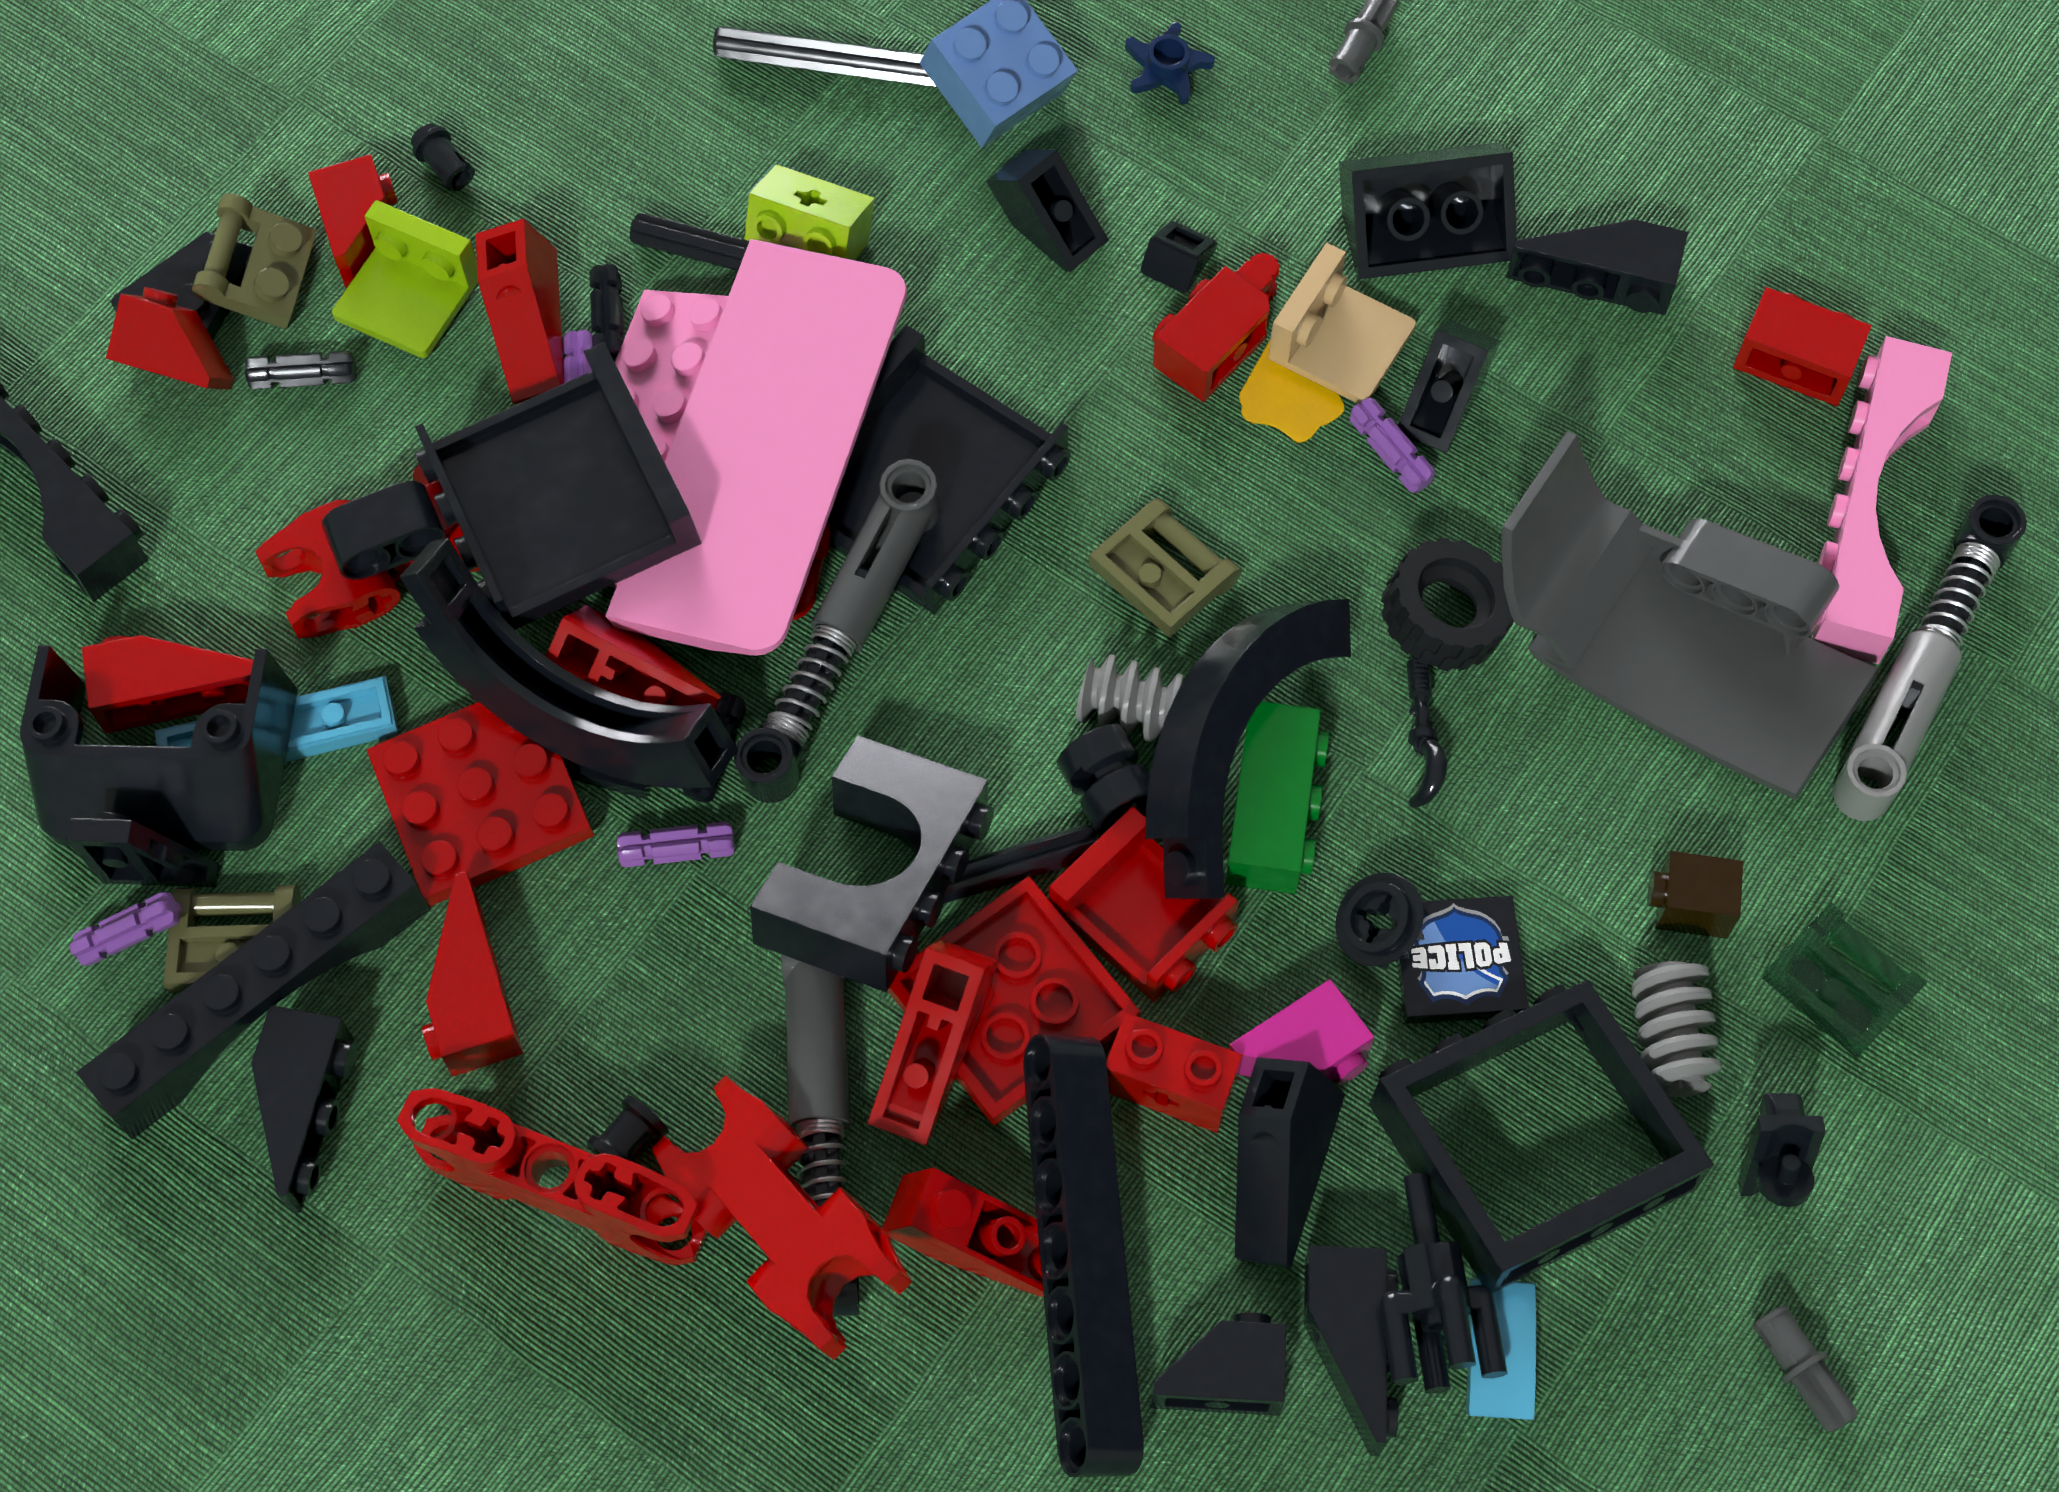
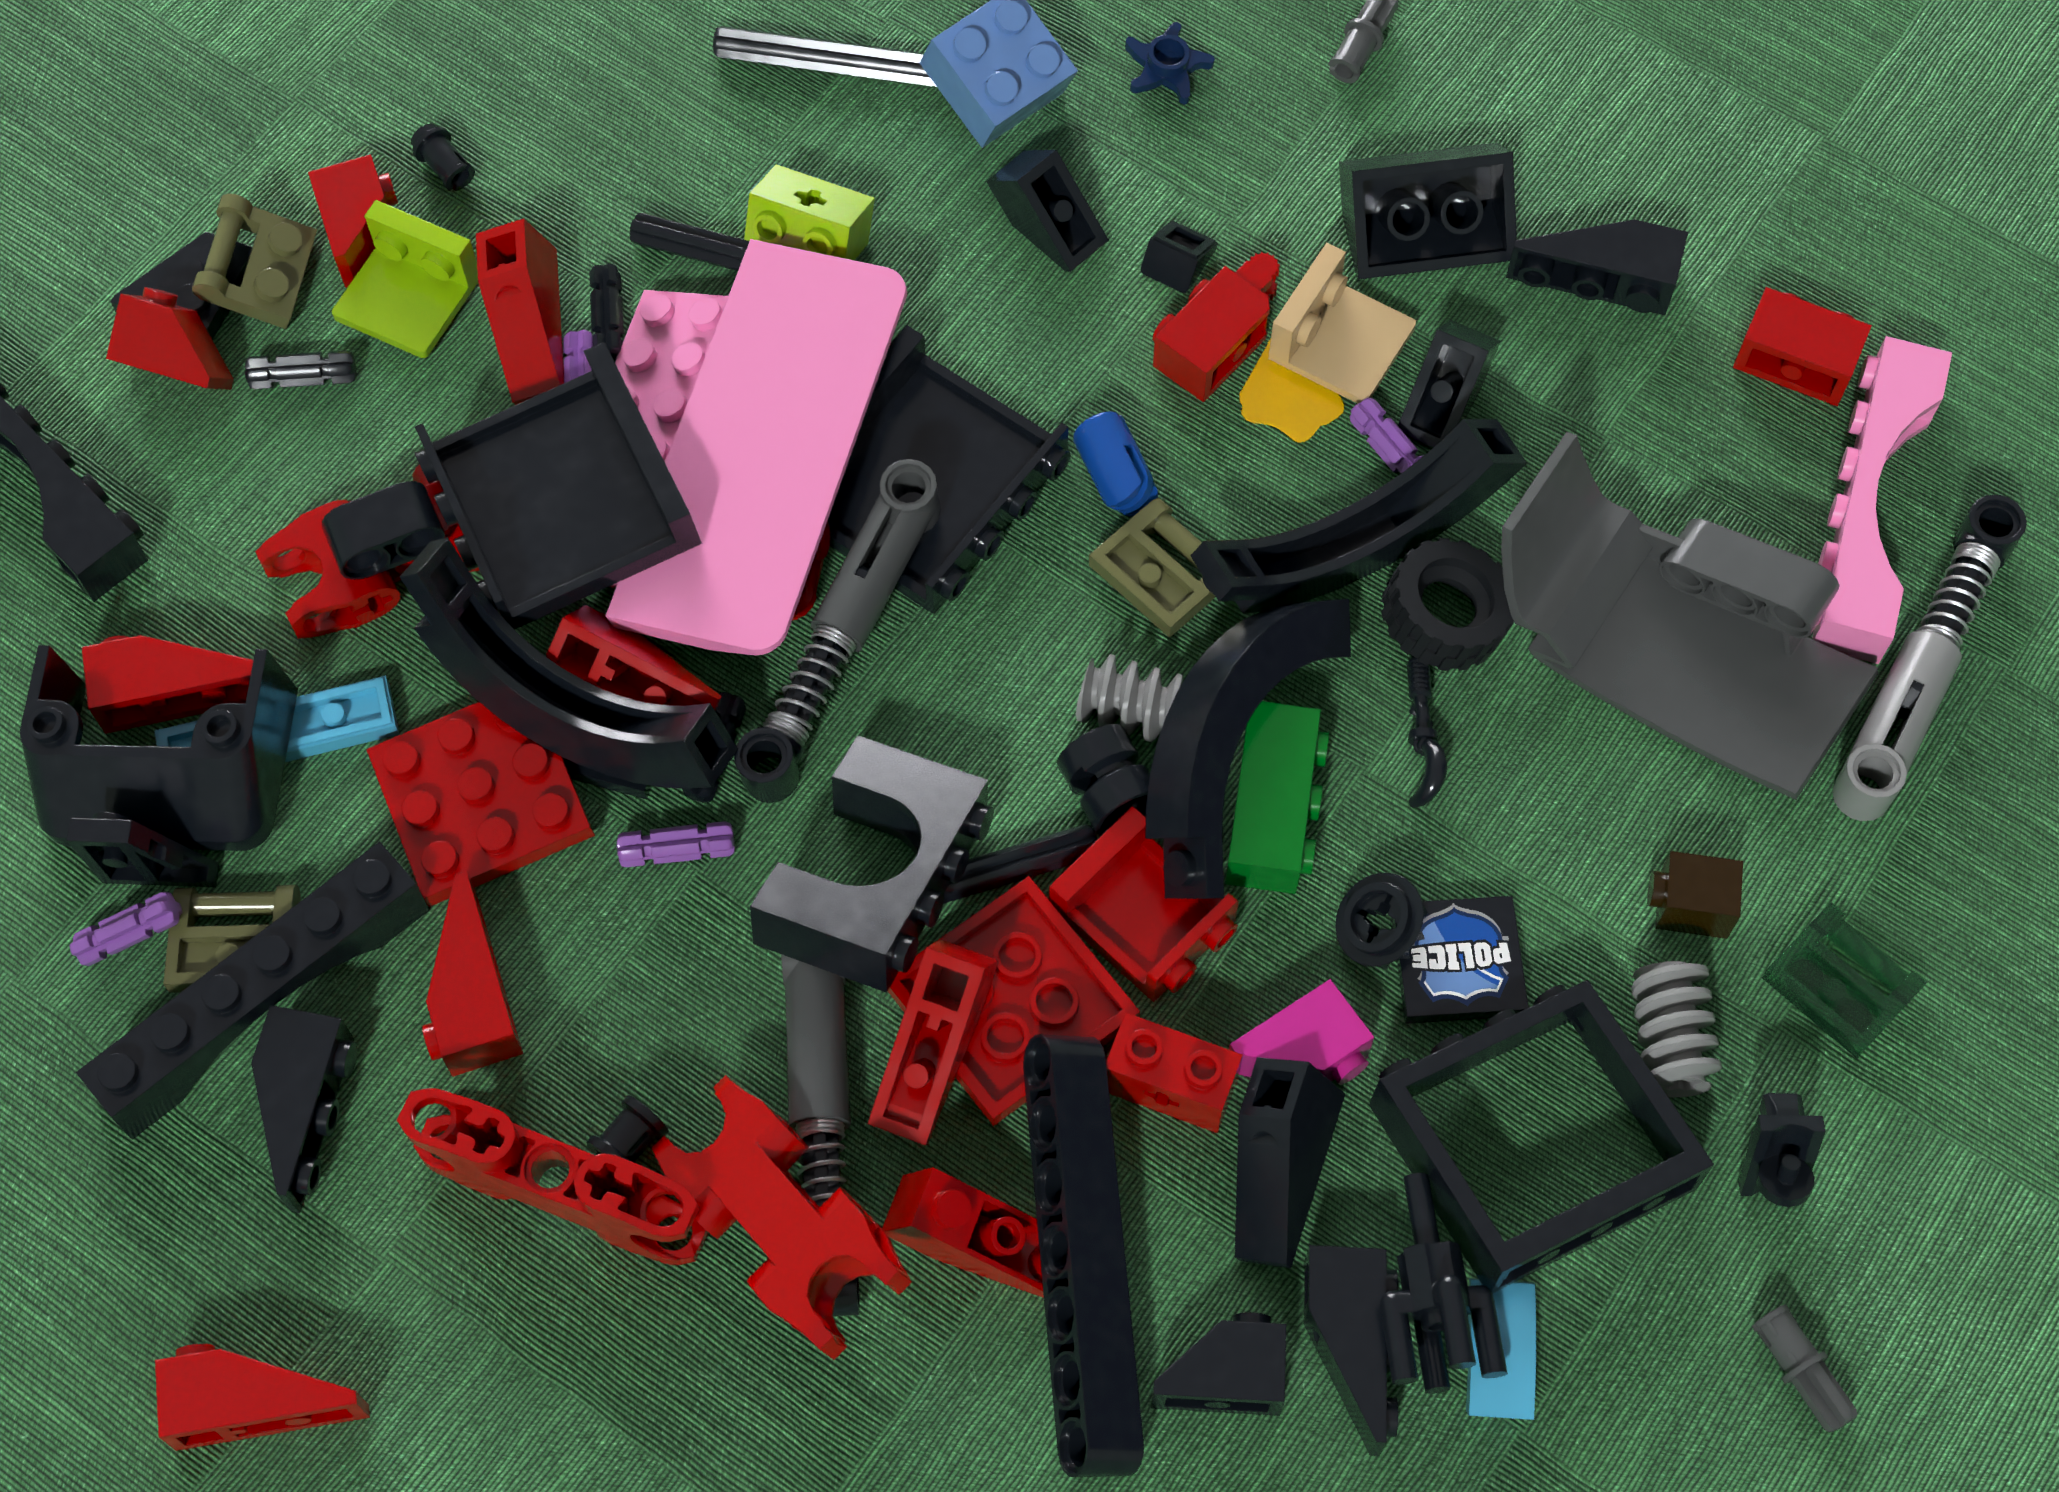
none -> red slope [155,1344,370,1451]
none -> blue arm [1073,411,1158,517]
none -> black arch [1190,419,1527,614]

